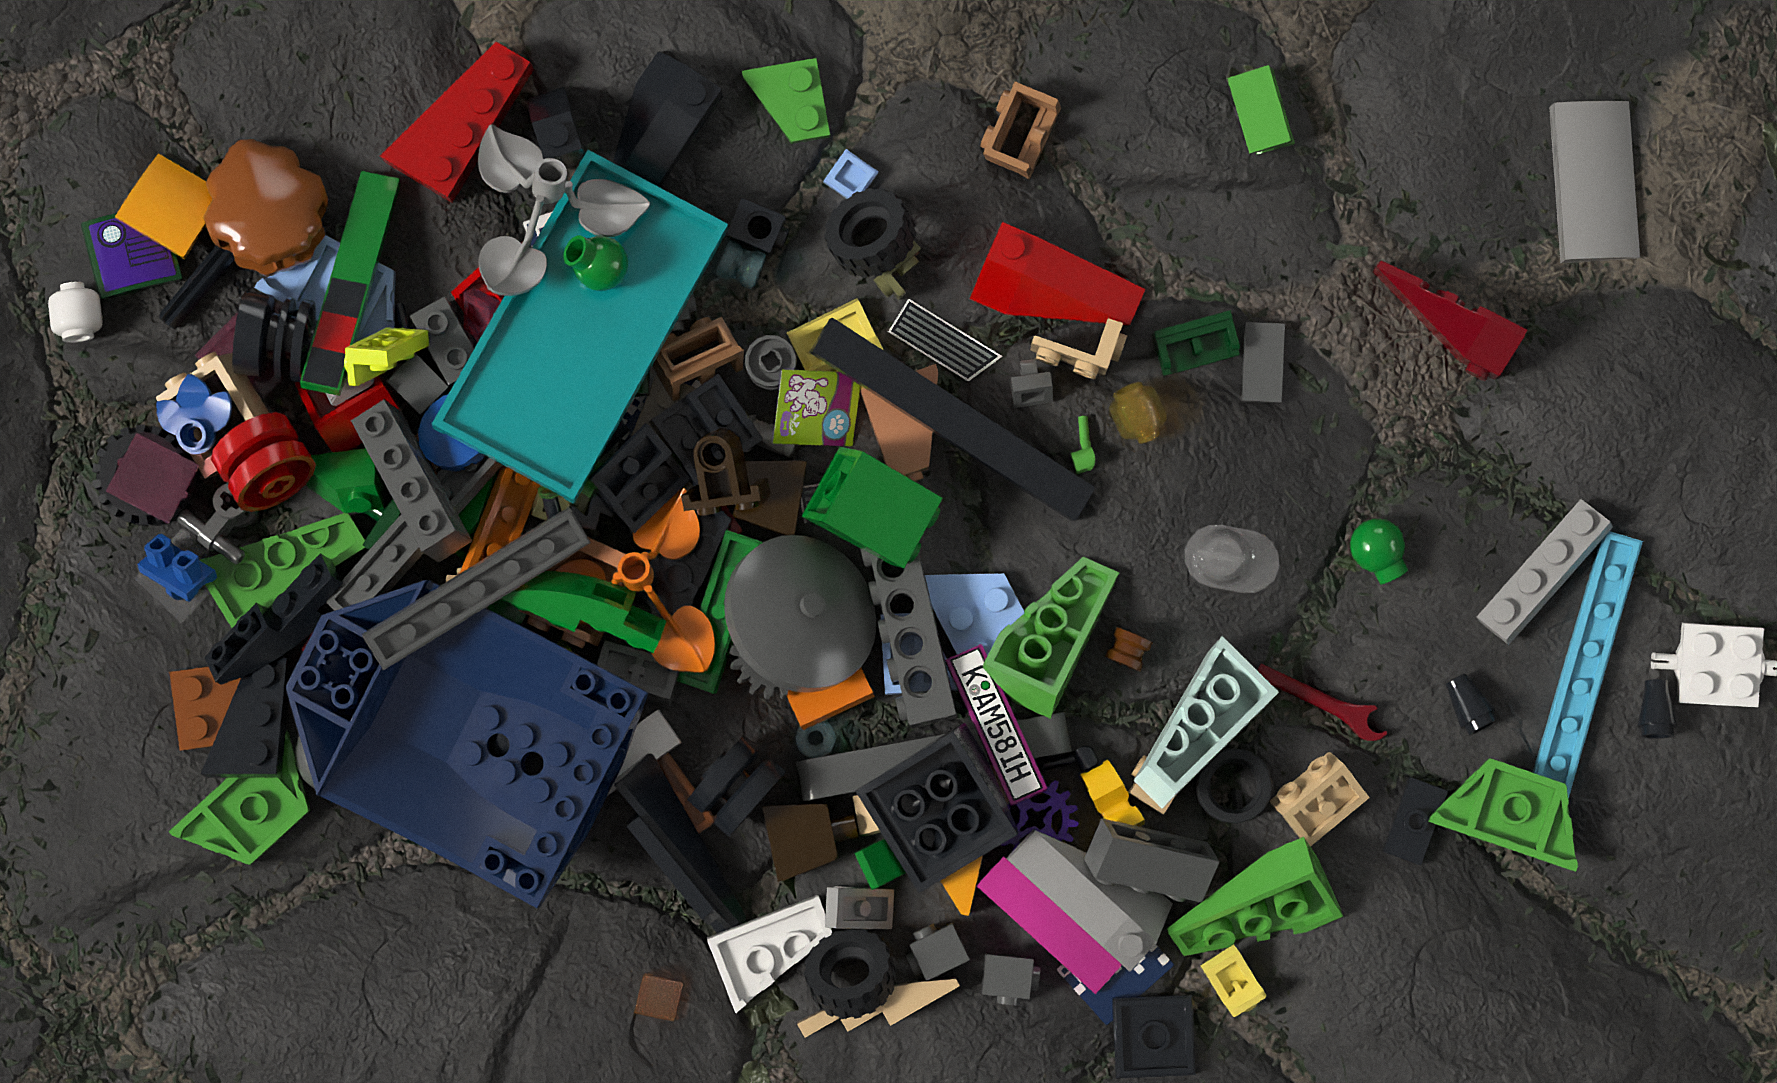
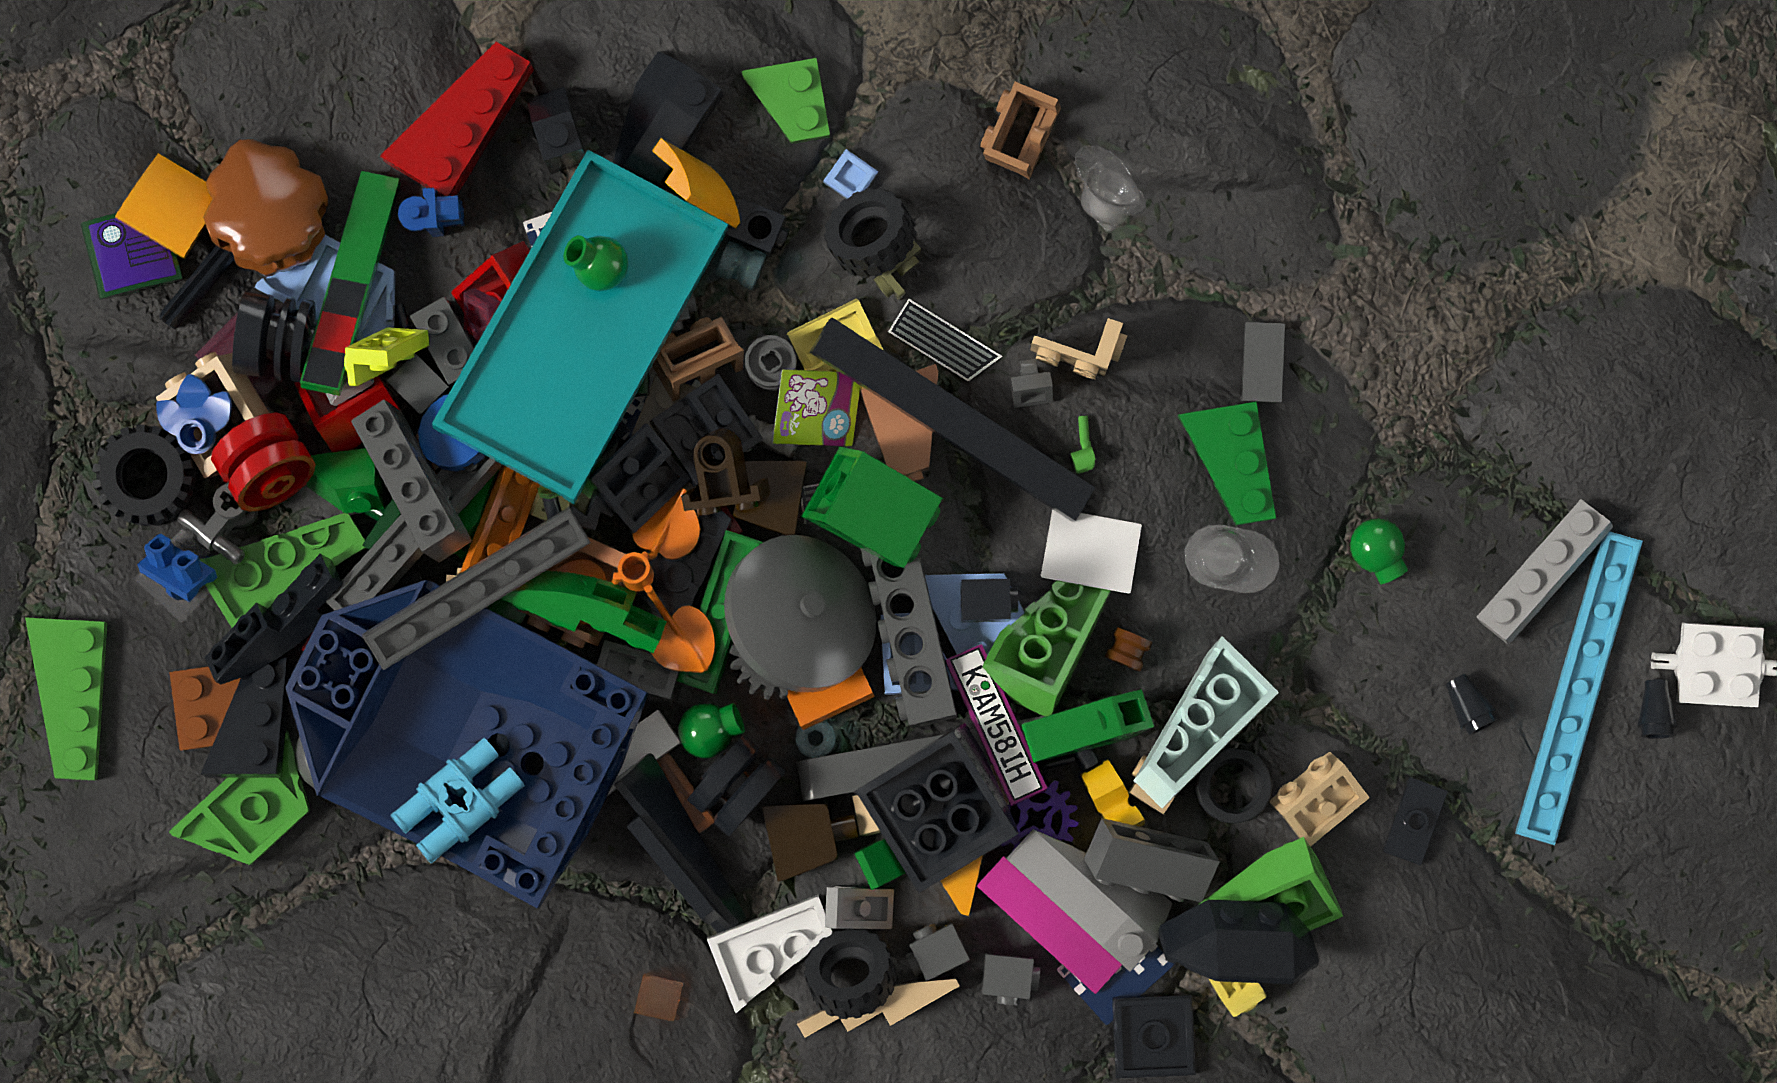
white head [48,282,103,343] -> none
clear pink piece [106,433,200,524] -> none
light grey plant [478,124,650,296] -> none
red wedge [970,222,1146,326] -> none
clear yellow head [1109,382,1167,444] -> none
dark green hinge [1152,310,1240,377] -> none
bright green hinge [1227,65,1295,155] -> none
dark red piece [1257,663,1387,741] -> none
dark red wedge [1373,260,1528,381] -> none
bright green wing [1428,758,1578,872] -> none
light grey slope [1549,101,1640,263] -> none
none -> bright green wing [25,618,107,780]
none -> medium azure pin [390,738,525,864]
none -> blue hips [398,188,465,237]
none -> light orange slope [652,138,740,228]
none -> green piece [678,703,745,758]
none -> black brick [960,579,1018,622]
none -> green slope [1022,689,1154,763]
none -> white sticker [1041,509,1142,594]
none -> clear piece [1075,145,1146,232]
none -> black wedge [1158,899,1320,984]
none -> green wing [1177,402,1276,526]

